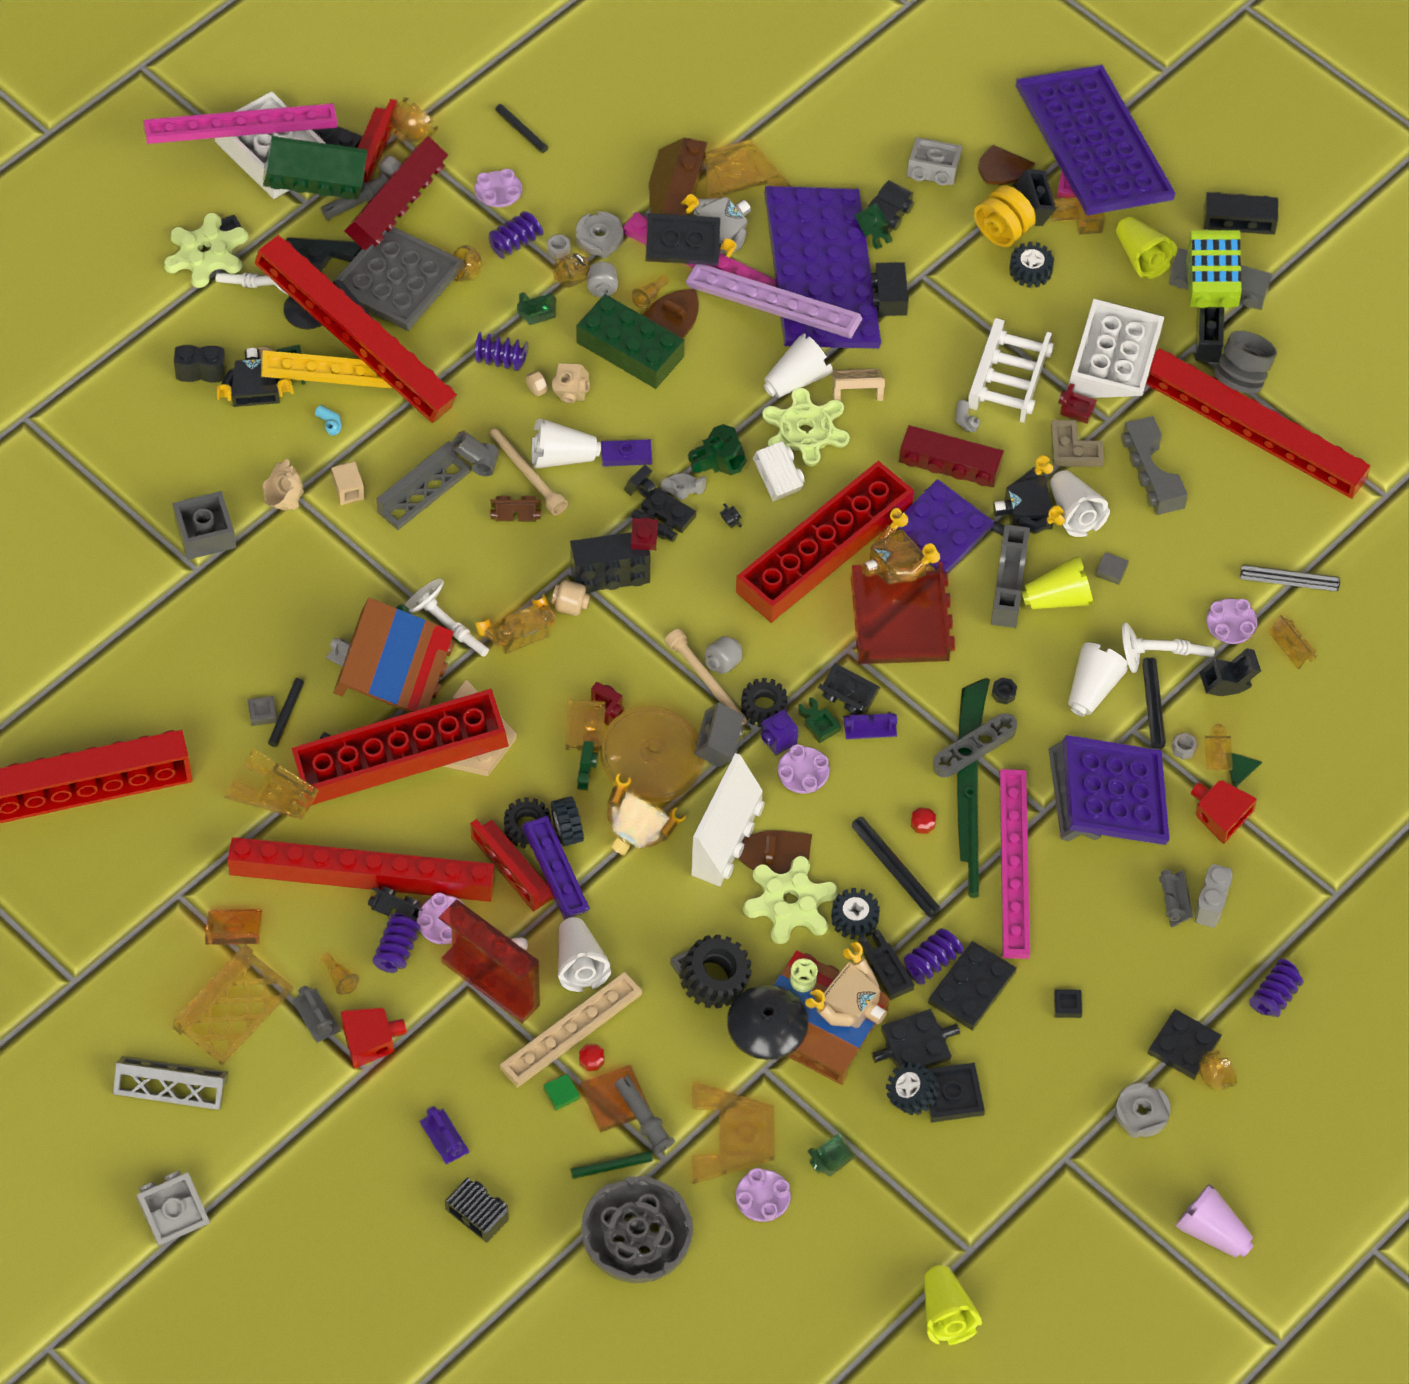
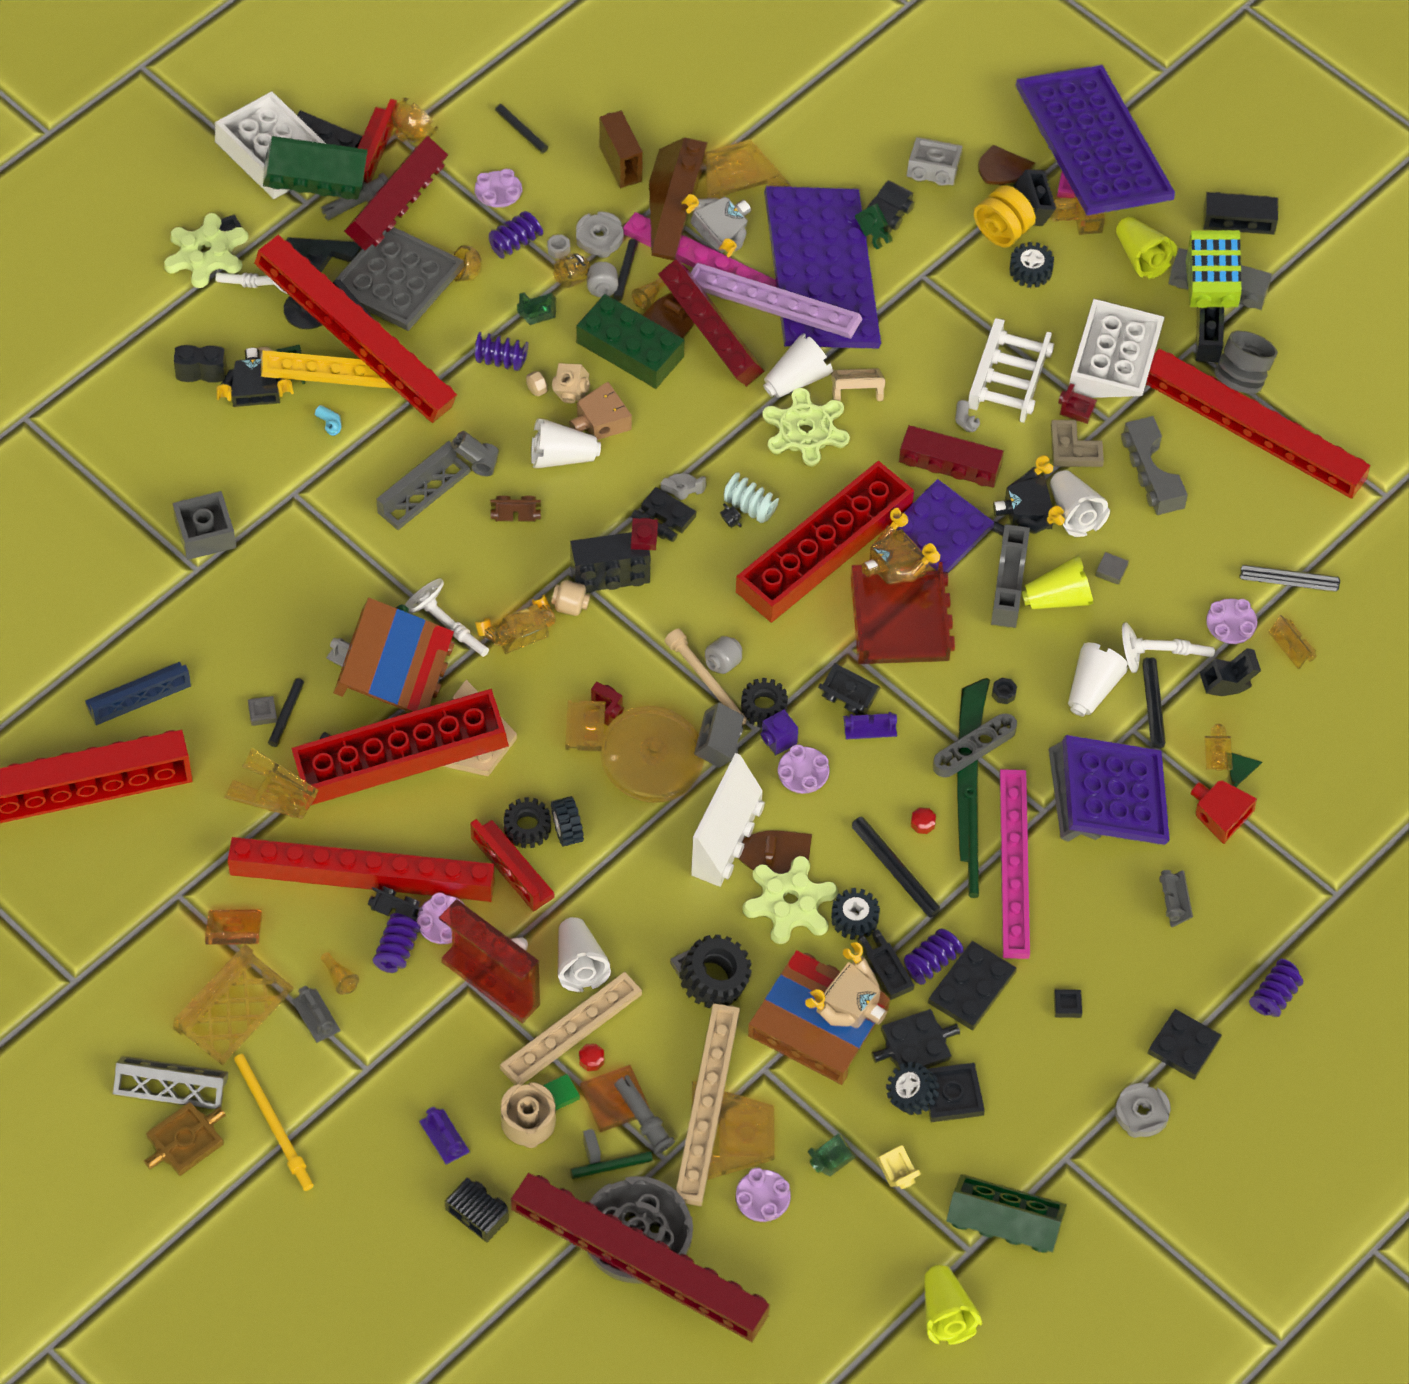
light grey plate [135,1170,210,1246] -> none
dark pink plate [143,104,337,144] -> none
tan hair [262,459,304,511] -> none
tan brick [331,462,364,505] -> none
red torso [341,1008,407,1068] -> none
light grey tile [379,156,401,178] -> none
tan piece [490,428,568,516] -> none
dark purple tile [522,815,590,920] -> none
dark green plate [577,741,598,791] -> none
dark purple plate [601,439,652,467] -> none
clear yellow torso [607,773,686,855] -> none
black tile [624,465,656,498] -> none
black plate [646,213,720,266] -> none
dark green hinge [688,424,747,475] -> none
black dish [727,985,808,1060] -> none
white brick [753,441,805,502] -> none
yellowish green wheel [790,959,818,992] -> none
dark green plate [798,697,841,744] -> none
black brick [871,262,908,316] -> none
light grey tile [1171,733,1198,759] -> none
lavender cone [1176,1184,1254,1258] -> none
light grey brick [1195,864,1232,928] -> none
clear yellow hair [1200,1051,1237,1091] -> none
none -> dark blue fence [85,662,191,726]
none -> pearl gold plate [144,1102,226,1176]
none -> yellow bar [234,1054,314,1191]
none -> tan brick [501,1083,556,1148]
none -> dark red brick [511,1172,770,1342]
none -> medium nougat torso [569,382,632,440]
none -> dark grey tile [583,1129,601,1164]
none -> reddish brown brick [599,110,643,188]
none -> black bar [613,239,638,301]
none -> dark red brick [658,259,765,387]
none -> tan plate [676,1003,740,1206]
none -> light aqua piece [724,472,779,523]
none -> light yellow bracket [876,1145,921,1189]
none -> dark green slope [946,1174,1067,1253]

